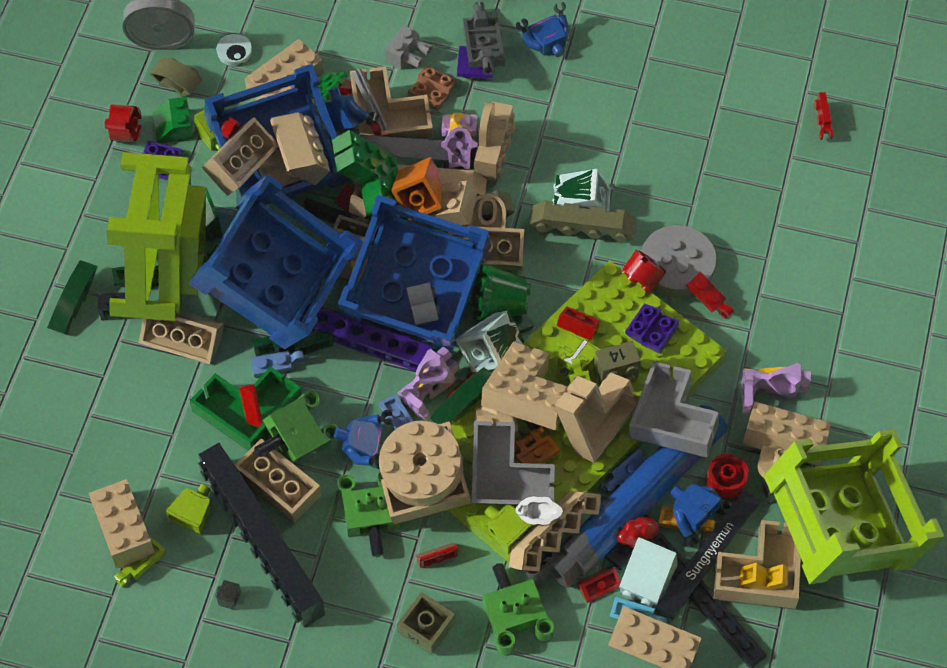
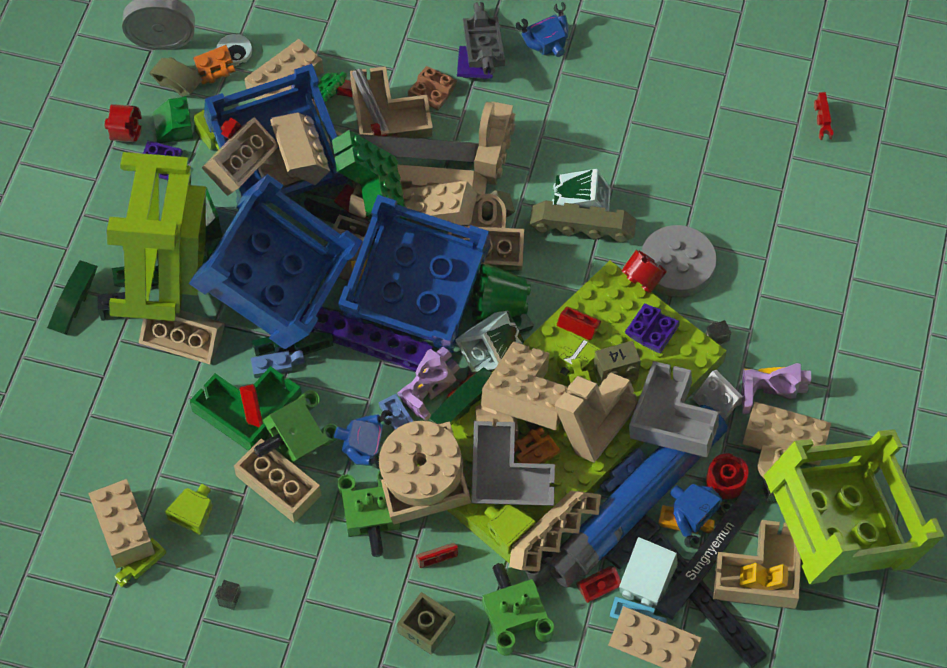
black brick [198,443,325,628] -> none
blue torso [324,87,379,130] -> none
light grey brick [385,25,432,69] -> none
orange slope [391,157,443,221] -> none
dark grey brick [407,283,441,327] -> none
lavender hips [441,113,478,170] -> none
white arm [516,496,563,525] -> none
red arm [617,517,659,548] -> none
red plate [686,272,734,319] -> none
none -> orange plate [193,45,236,84]
none -> white plate [692,370,743,420]
none -> clear smoke plate [706,320,731,345]

